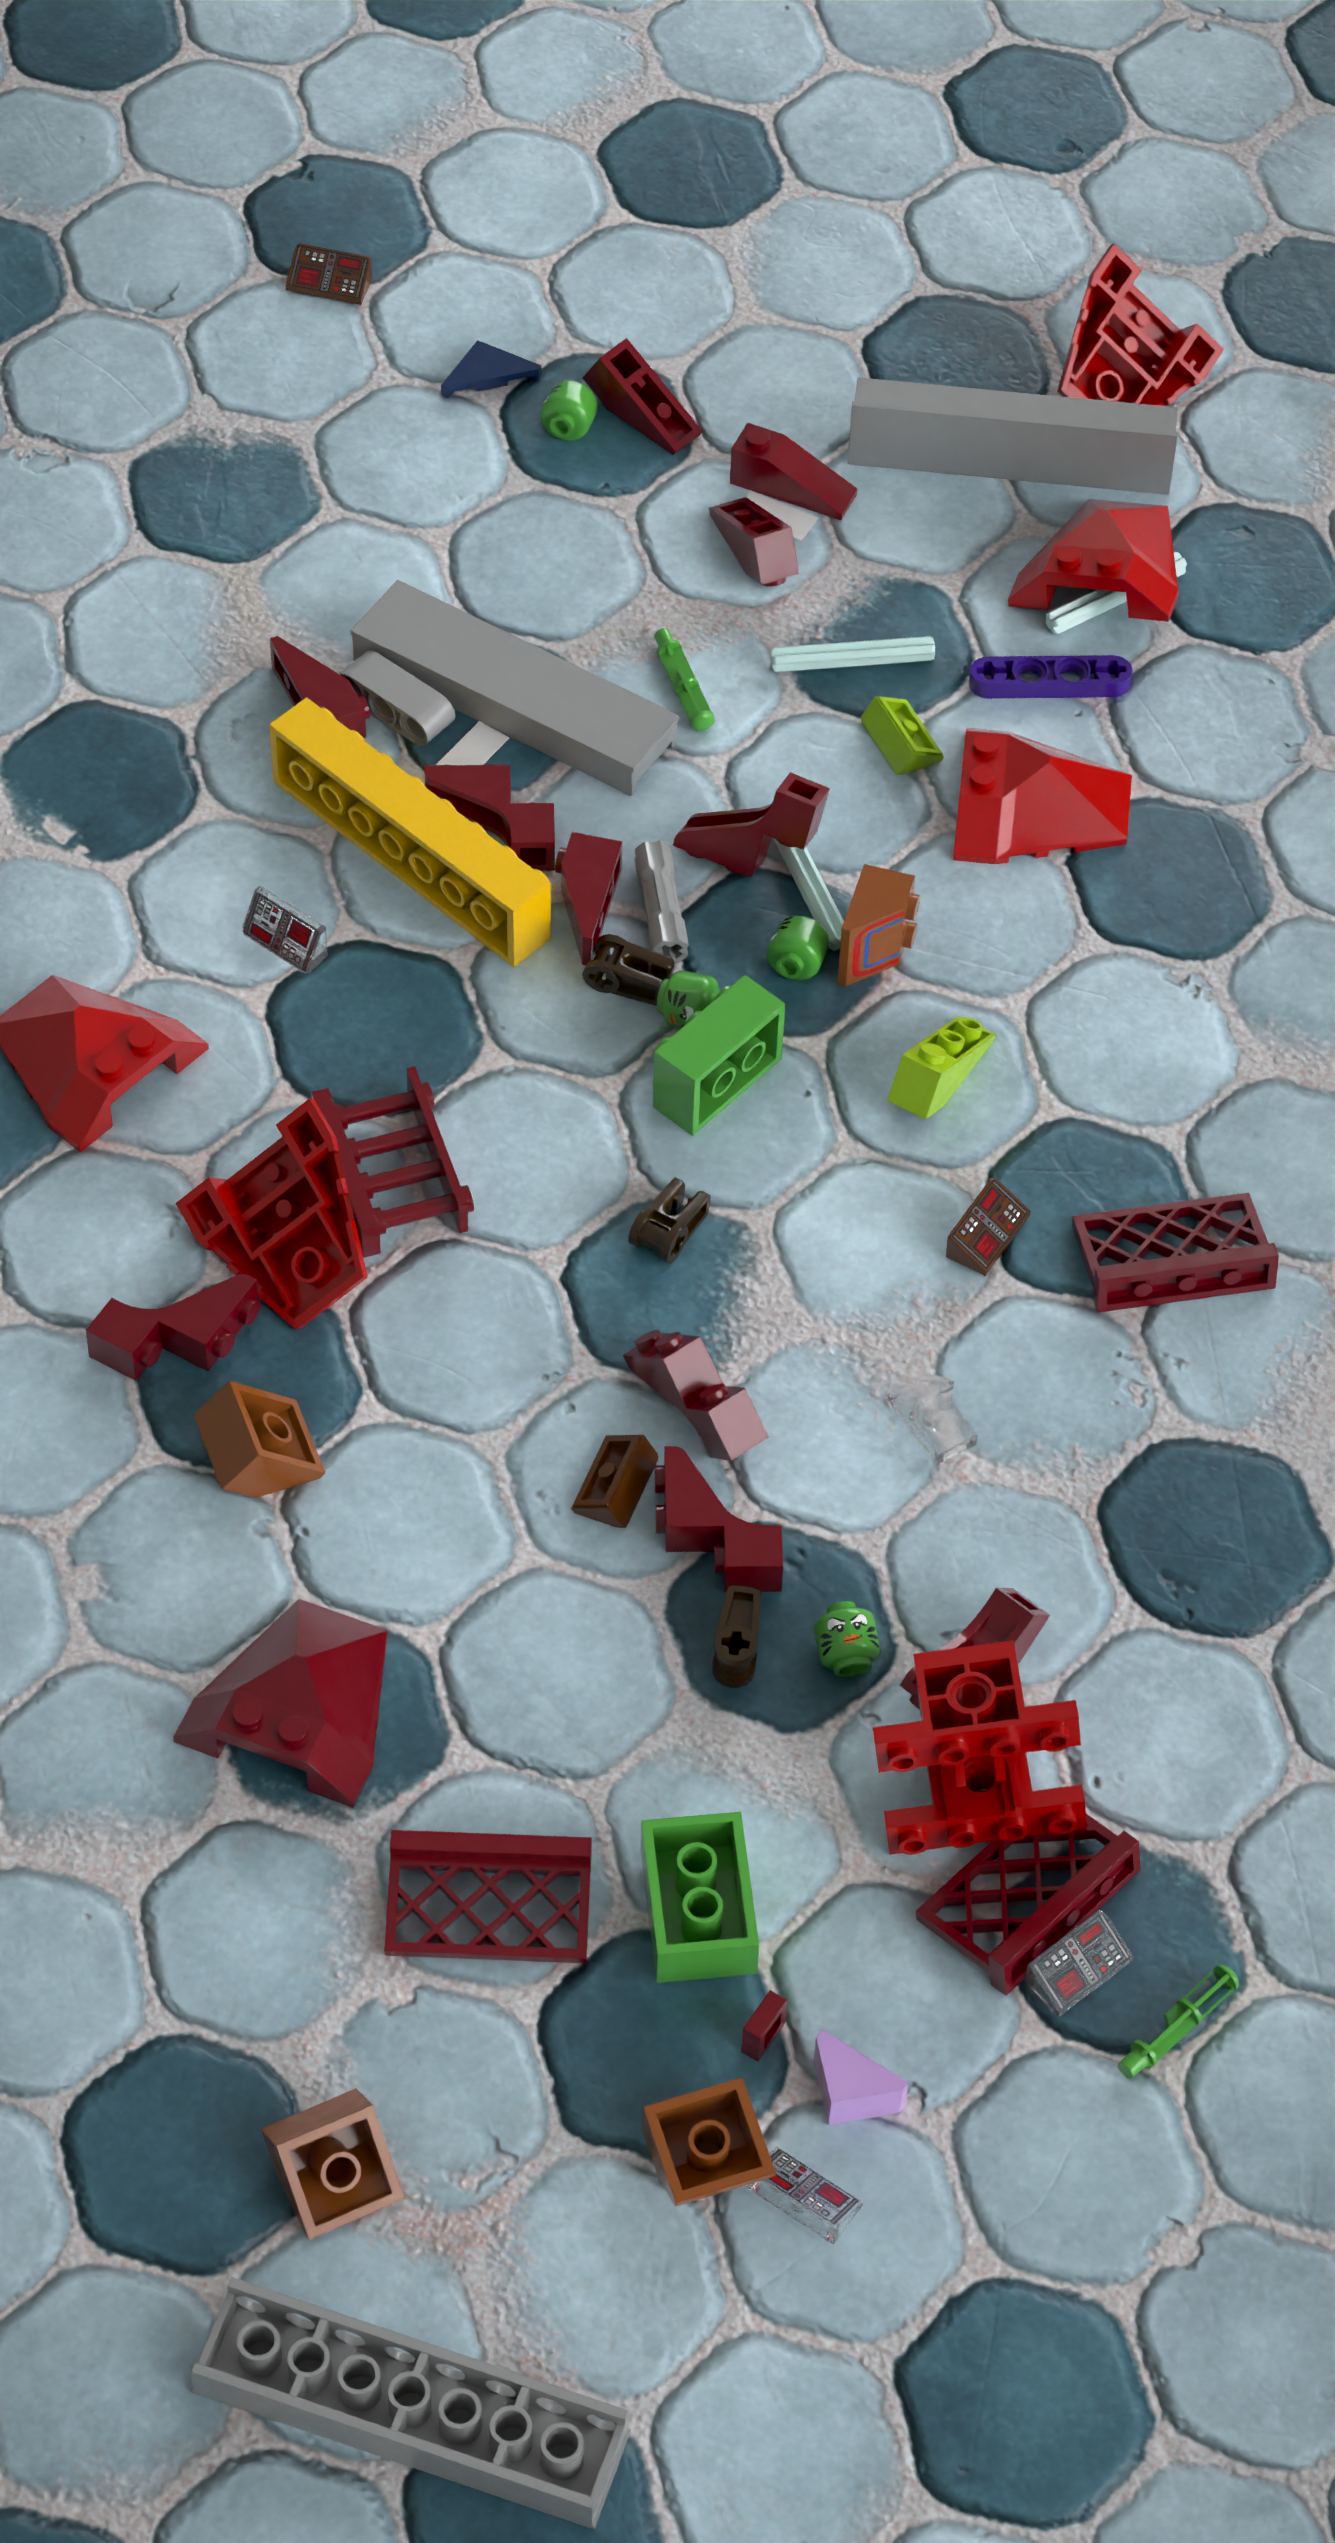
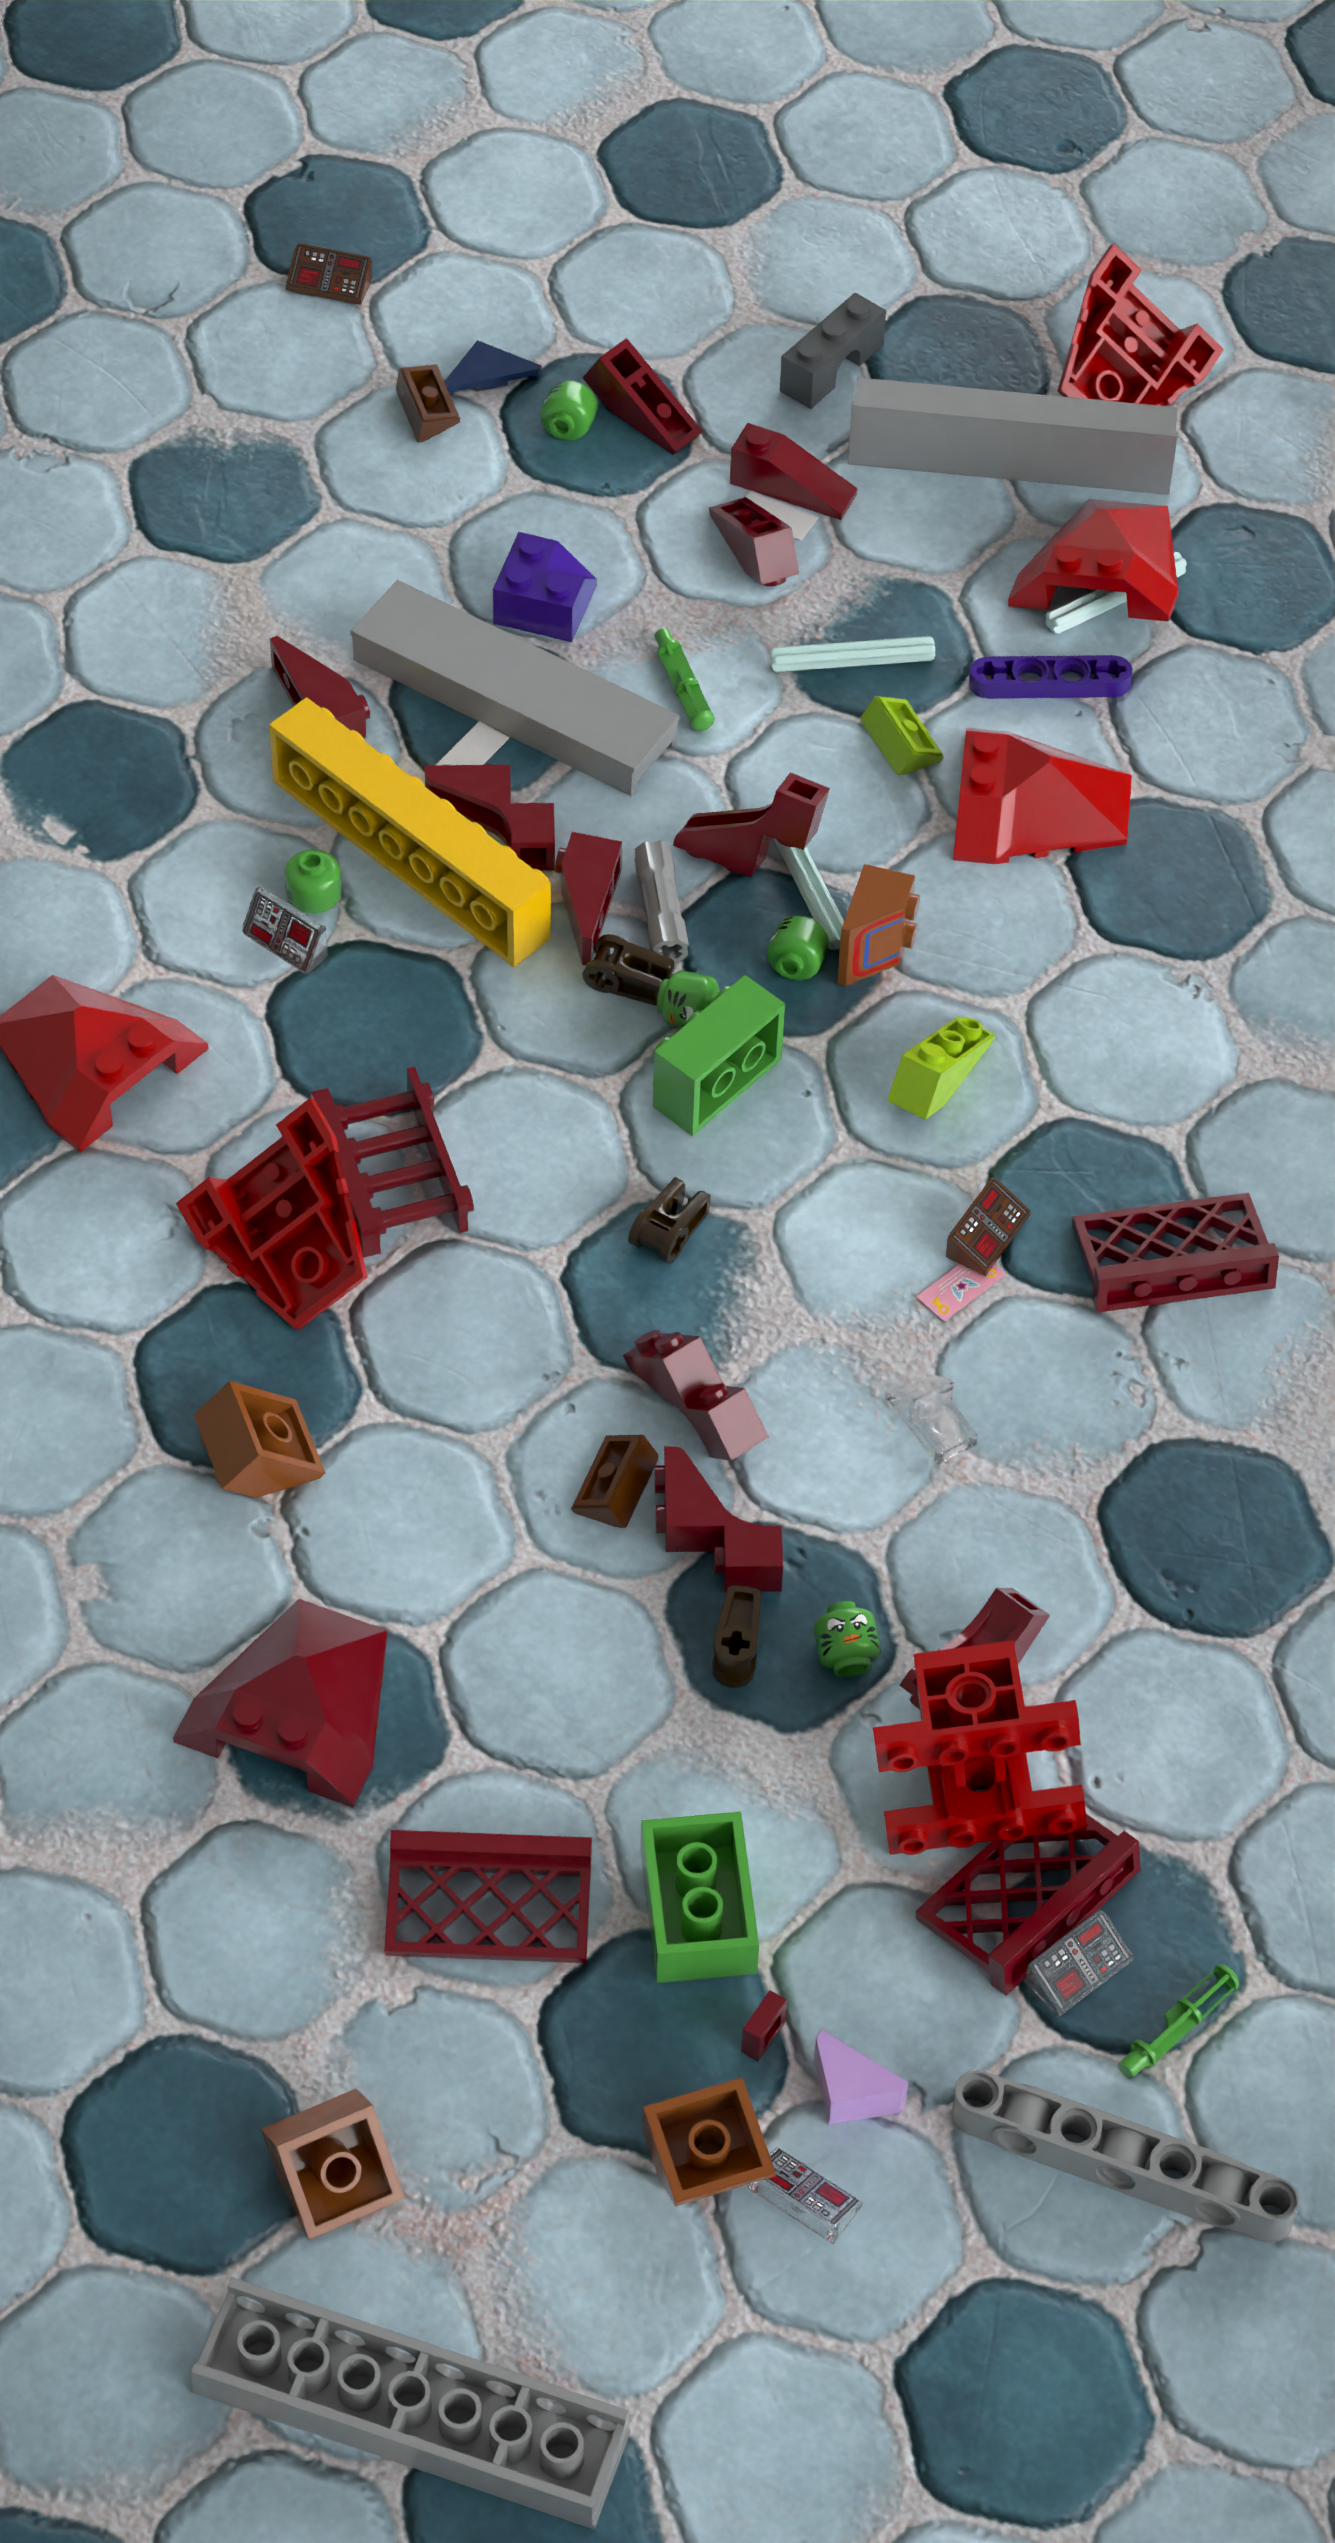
dark red arch [85,1274,261,1381] -> none
light grey beam [340,650,456,746] -> none
none -> bright green head [284,849,342,914]
none -> reddish brown slope [396,364,460,443]
none -> dark purple slope [493,532,597,642]
none -> dark grey arch [780,293,886,409]
none -> bright pink sticker [916,1264,1006,1322]
none -> light grey beam [951,2070,1299,2243]

